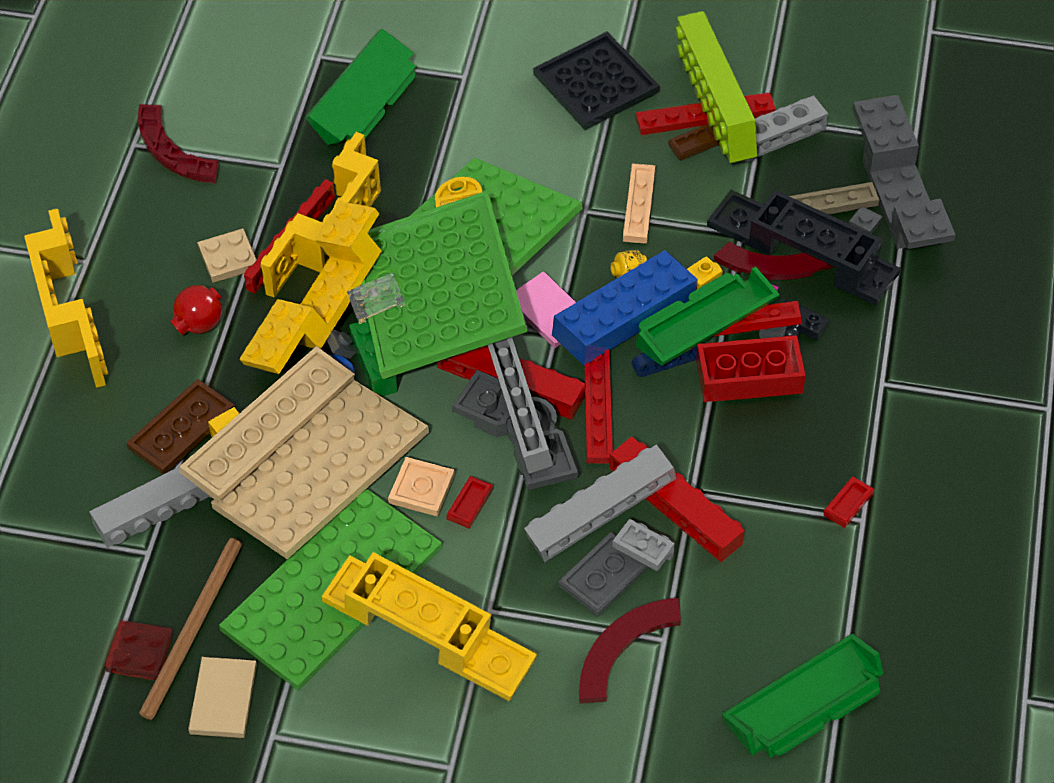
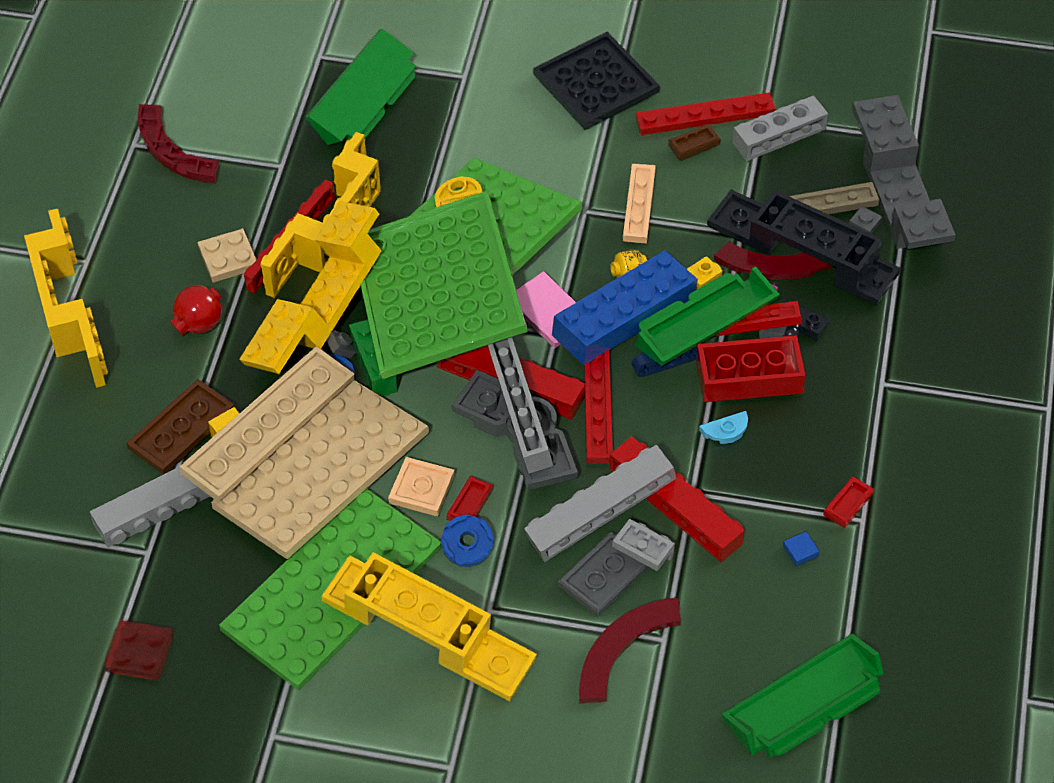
medium nougat axle [140,538,242,720] -> none
tan tile [189,657,257,738] -> none
clear plate [347,272,406,324] -> none
lime brick [675,11,757,163] -> none
none -> blue tile [441,515,494,567]
none -> medium azure plate [699,411,748,444]
none -> blue tile [783,532,820,566]

